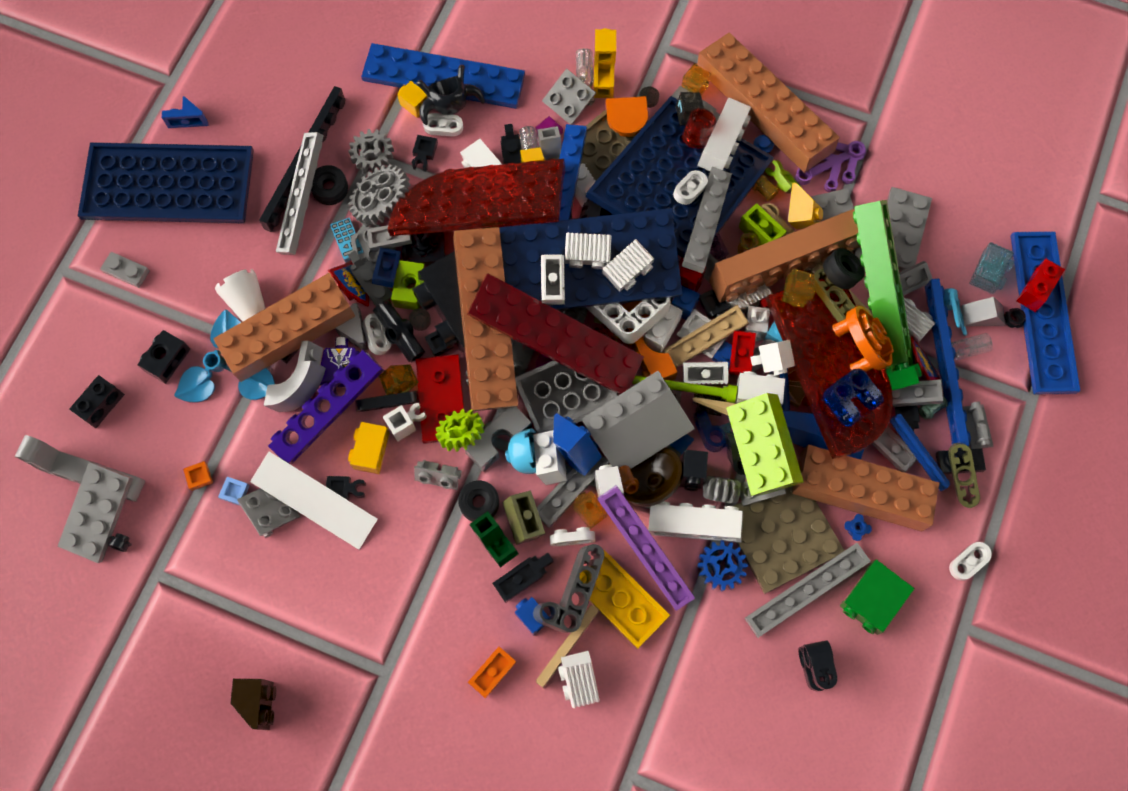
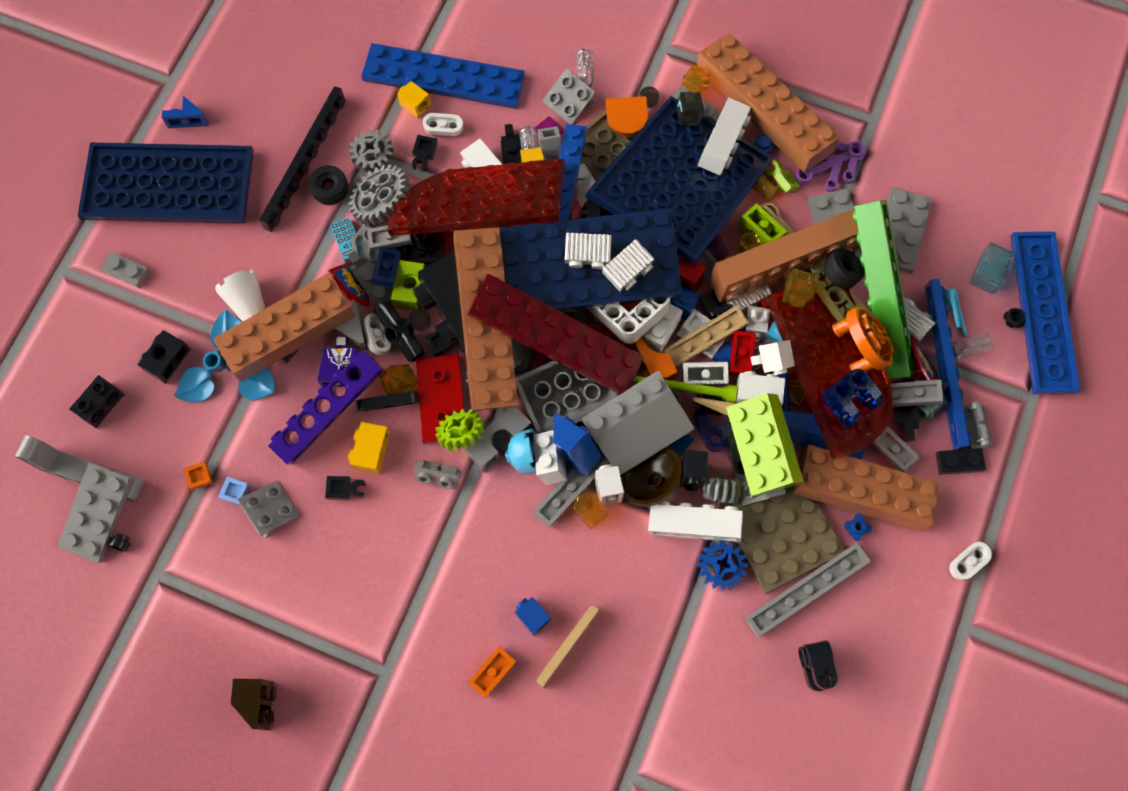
white sticker [250,452,378,549] -> none
light grey arch [264,340,326,412] -> none
light grey plate [276,132,324,255] -> none
white brick [383,403,427,442] -> none
black piece [416,65,485,125] -> none
black tyre [458,480,500,522] -> none
dark green brick [469,511,519,568] -> none
black hinge [492,553,554,603] -> none
olive brick [502,490,545,545] -> none
dark grey beam [533,544,604,633] -> none
white brick [541,254,565,305] -> none
white plate [550,527,596,546] -> none
white brick [558,651,600,708] -> none
yellow plate [579,550,670,649] -> none
yellow arch [593,28,616,98] -> none
medium lavender plate [598,485,695,611] -> none
dark orange pin [618,465,639,494] -> none
white plate [673,170,708,205] -> none
clear red wheel [682,108,716,149] -> none
light grey plate [682,167,732,273] -> none
yellow slope [788,183,823,230] -> none
green panel [840,559,915,635] -> none
green brick [885,362,922,390] -> none
blue axle [890,414,951,491] -> none
light grey plate [899,261,933,296] -> none
olive beam [948,442,980,508] -> none
light grey slope [961,297,1006,326] -> none
red brick [1016,258,1065,312] -> none

